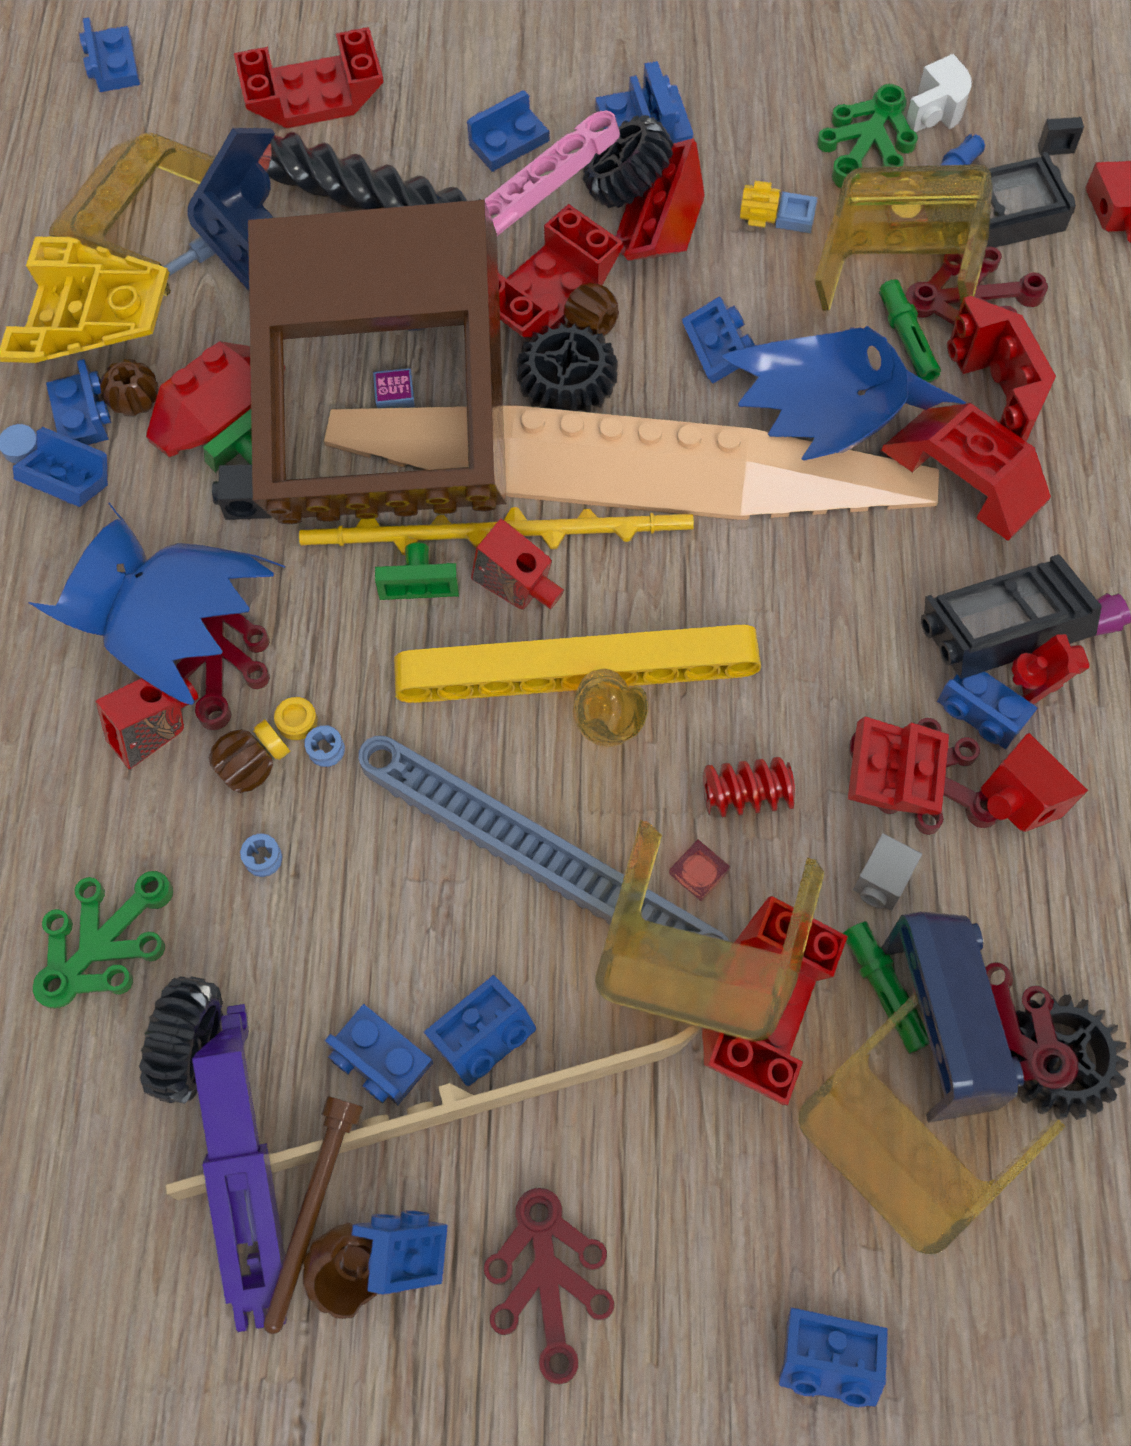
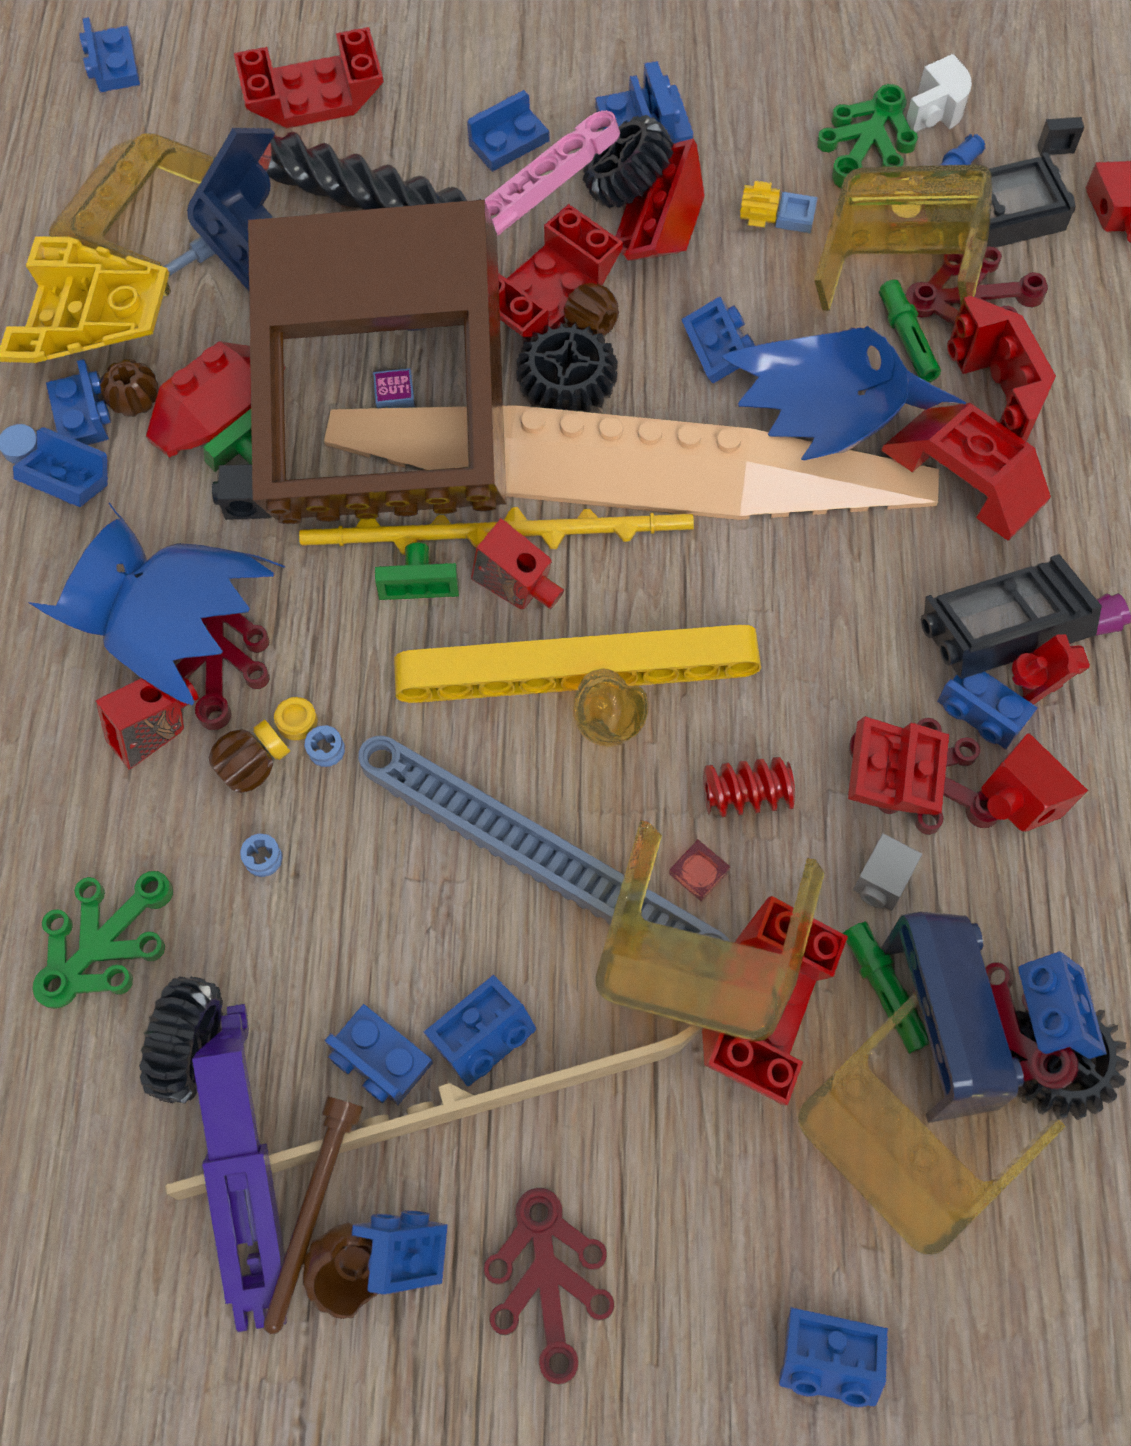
none -> blue bracket [1018,951,1107,1059]

